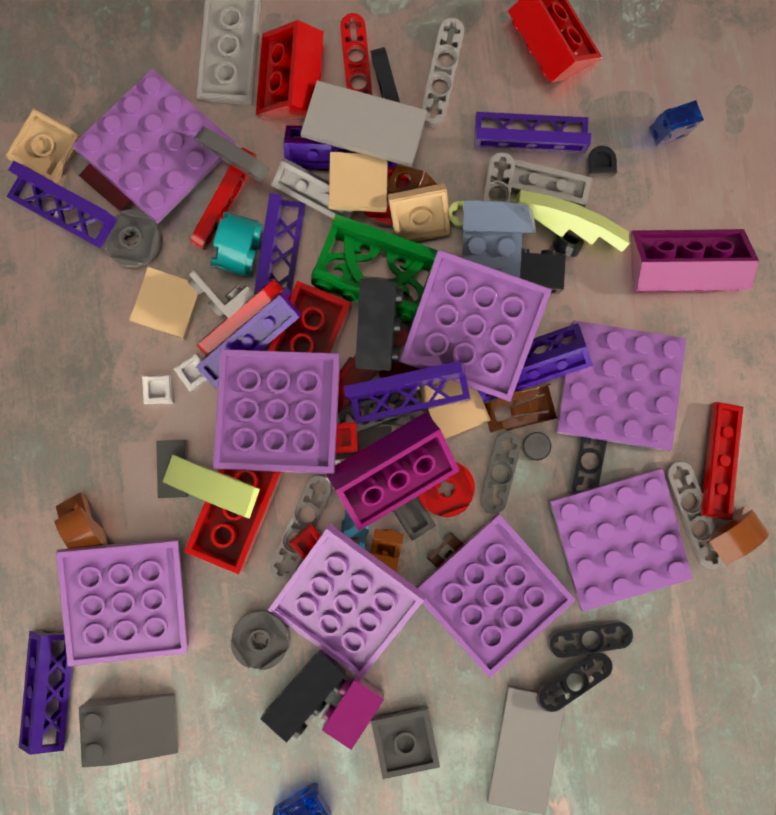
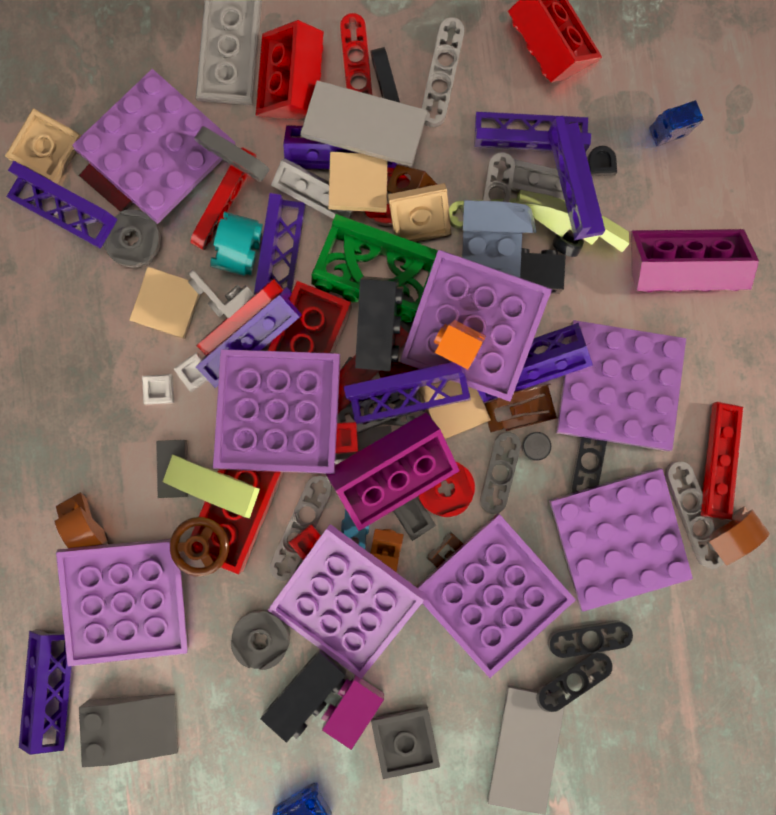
none -> reddish brown piece [170,517,229,577]
none -> orange brick [434,320,486,370]
none -> dark purple fence [548,116,605,240]

